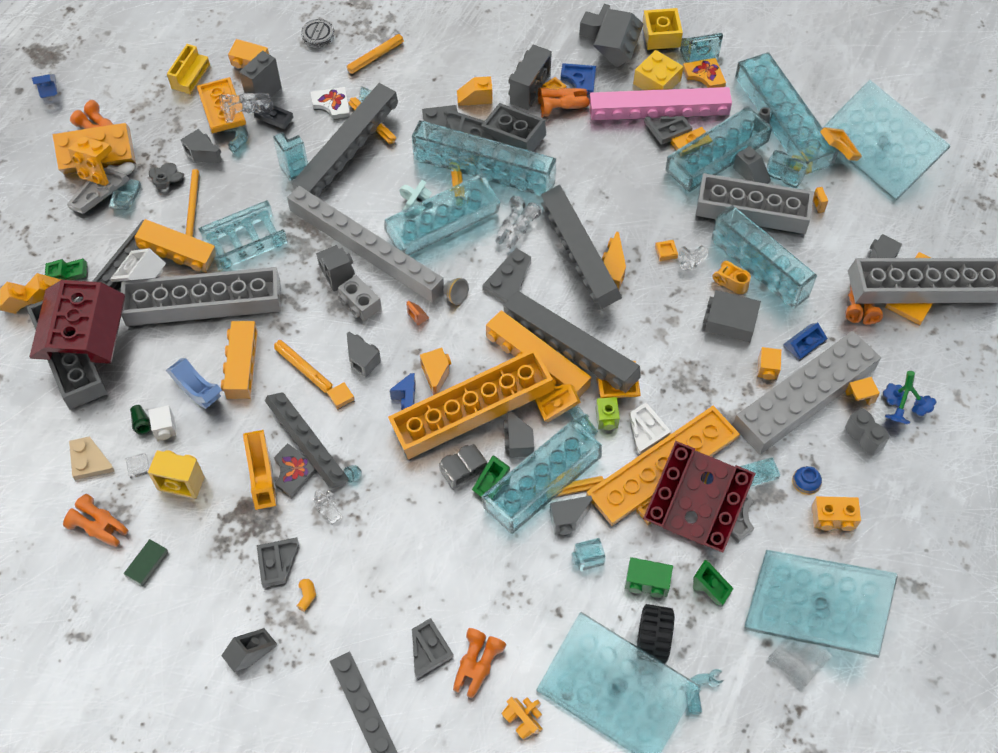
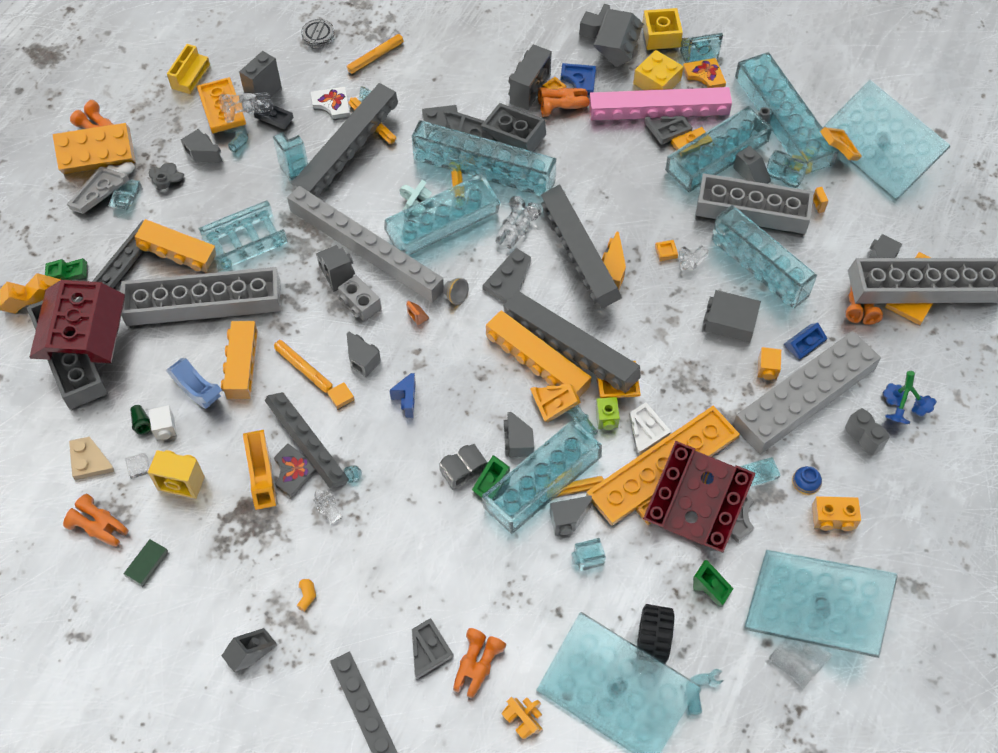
blue slope [32,74,57,98] -> none
light orange bracket [68,136,112,186] -> none
white slope [110,248,166,282] -> none
light orange piece [186,169,199,237] -> none
light orange brick [228,39,270,68] -> none
dark grey wing [256,537,299,588] -> none
light orange brick [388,348,554,460] -> none
light orange slope [420,348,451,395] -> none
light orange slope [457,76,493,106] -> none
green brick [624,557,673,598] -> none
light orange piece [712,261,751,294] -> none
light orange panel [845,377,880,405] -> none

